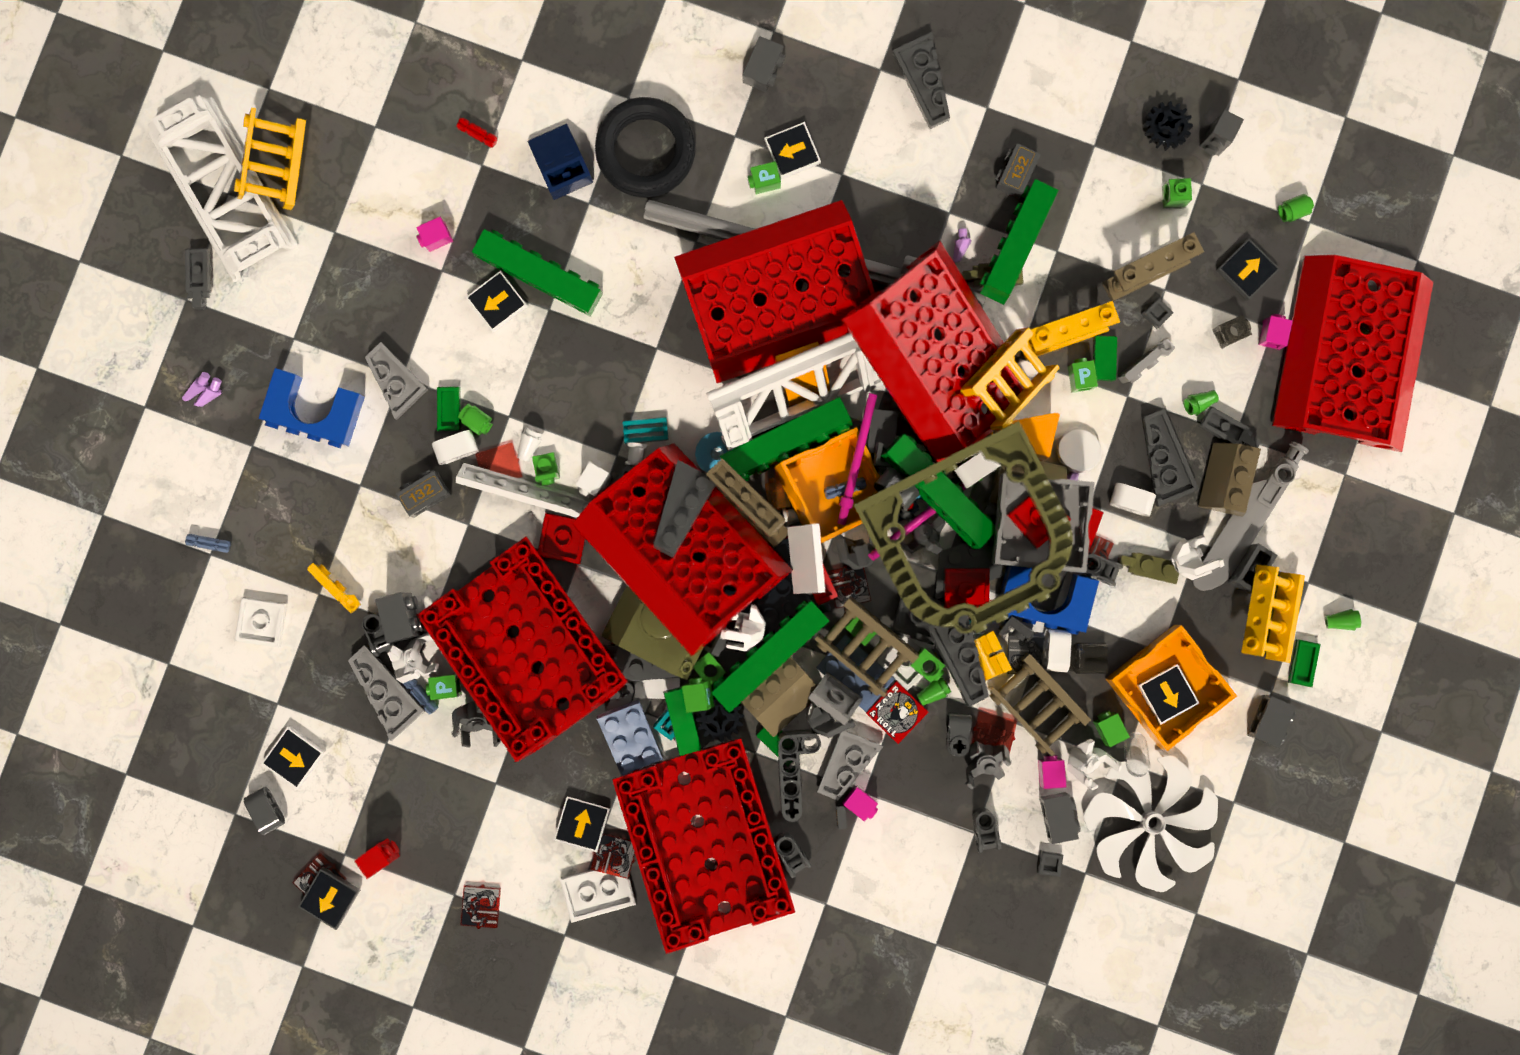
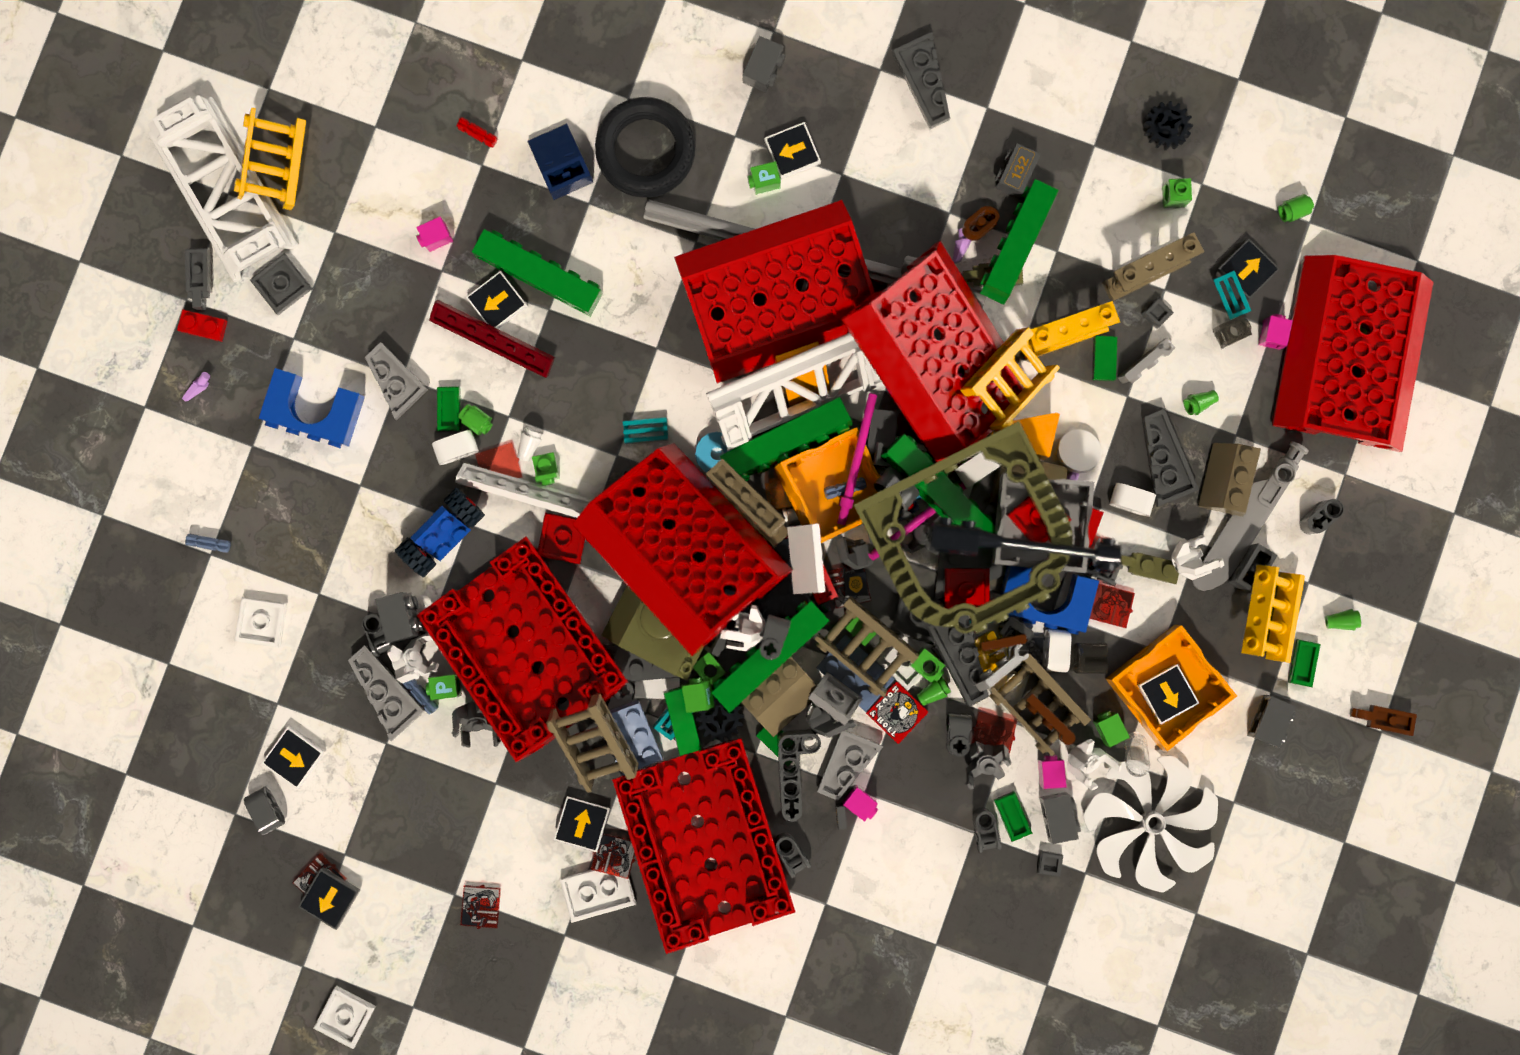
lavender bar [194,378,222,407] -> none
yellow hinge [307,563,362,613] -> none
red brick [354,838,400,879] -> none
dark grey brick [396,470,451,518] -> none
white brick [576,462,613,500] -> none
white bush [625,443,647,466] -> none
dark grey wing [654,460,716,558] -> none
bright green brick [1068,358,1098,393] -> none
dark grey brick [1199,109,1244,156] -> none
dark grey hinge [1199,407,1261,448] -> none
none -> red plate [177,309,228,342]
none -> dark grey tile [250,253,313,315]
none -> white tile [314,986,376,1049]
none -> plate [394,488,485,578]
none -> dark red tile [429,300,555,378]
none -> dark tan fence [547,693,639,793]
none -> dark grey piece [760,614,791,660]
none -> black tile [843,572,868,596]
none -> black bar [930,517,1121,573]
none -> reddish brown plate [962,206,1000,241]
none -> light grey plate [975,644,1029,692]
none -> reddish brown tile [979,633,1027,651]
none -> green tile [994,791,1032,842]
none -> reddish brown plate [1023,692,1075,745]
none -> clear red piece [1090,584,1135,628]
none -> teal tile [1213,271,1251,320]
none -> dark grey beam [1300,499,1344,535]
none -> reddish brown plate [1350,705,1417,736]

